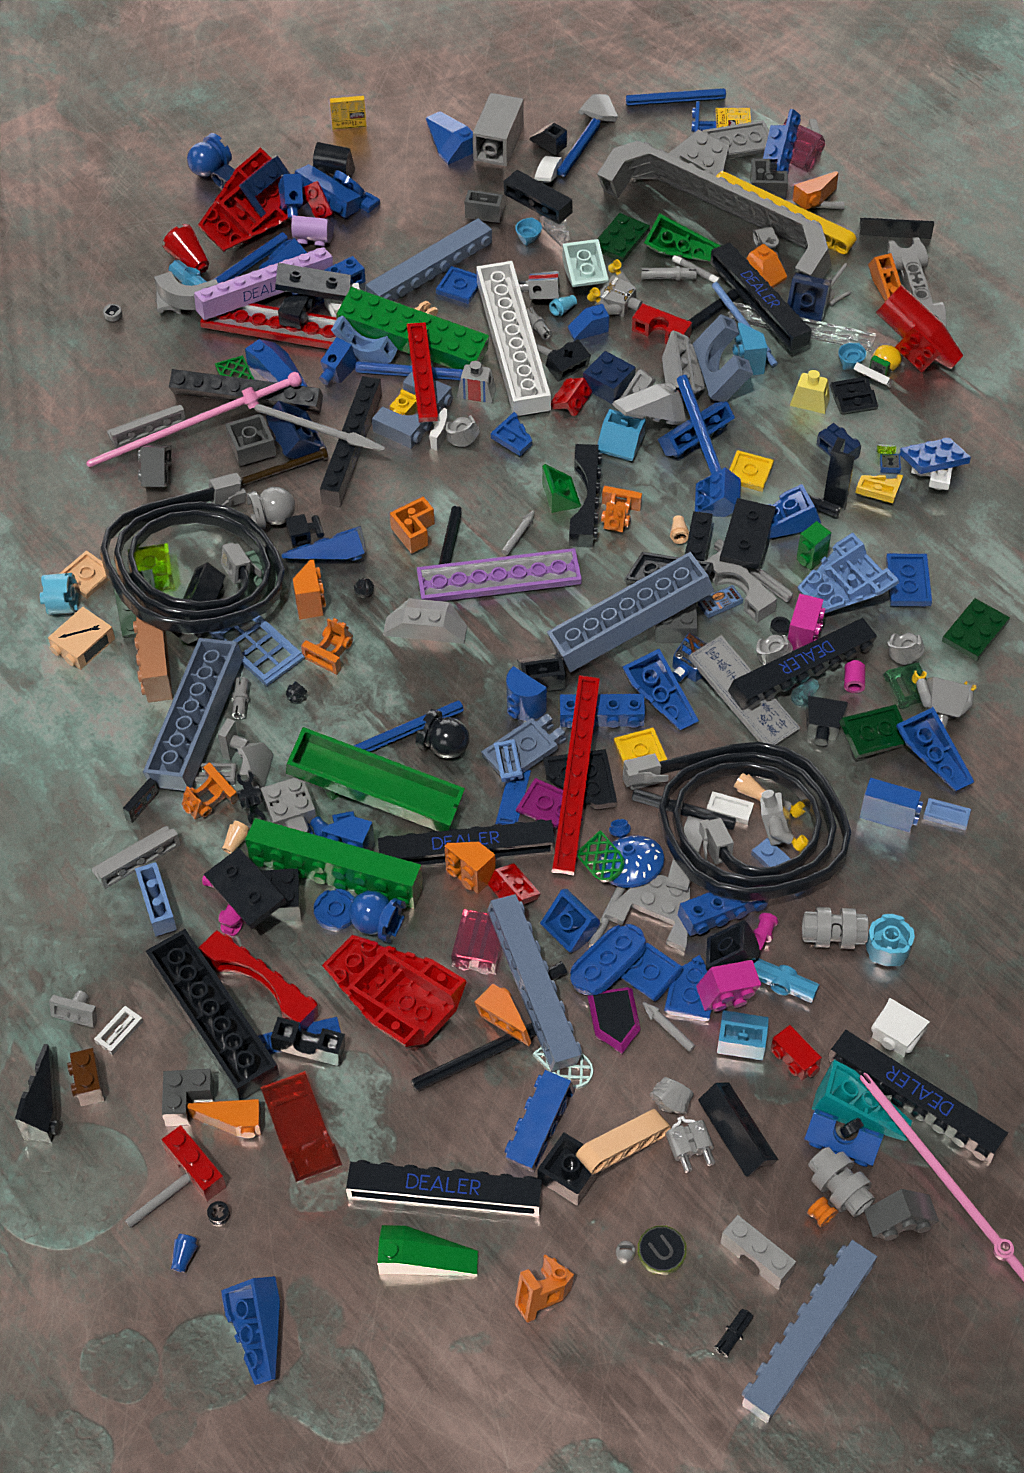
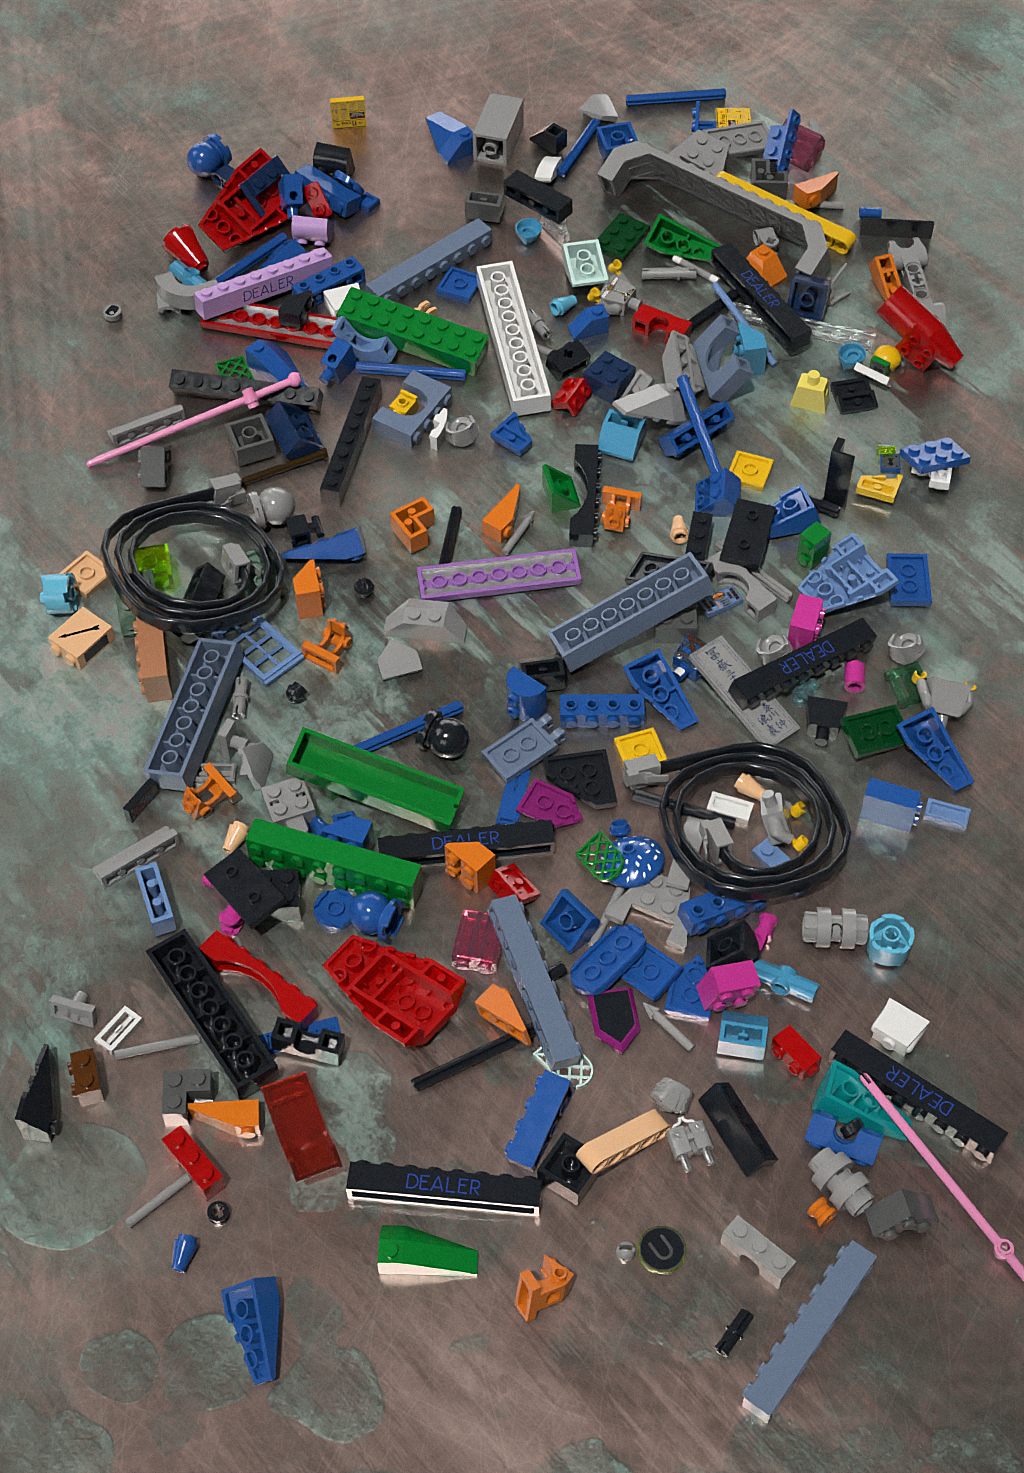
black pin [236,770,264,824] -> none
light grey piece [255,404,385,451] -> none
plate [275,263,351,301] -> none
red plate [407,322,438,423] -> none
light grey torso [457,361,496,403] -> none
medium blue tile [494,739,523,782] -> none
light grey torso [518,271,560,299] -> none
red plate [552,675,600,875] -> none
black tile [770,617,790,636] -> none
dark blue brick [816,423,862,460] -> none
dark green plate [942,598,1010,661] -> none
none -> light grey bar [114,1034,200,1060]
none -> light grey slope [377,639,423,681]
none -> orange slope [482,484,520,543]
none -> blue brick [597,121,638,159]
none -> blue pin [859,205,882,218]

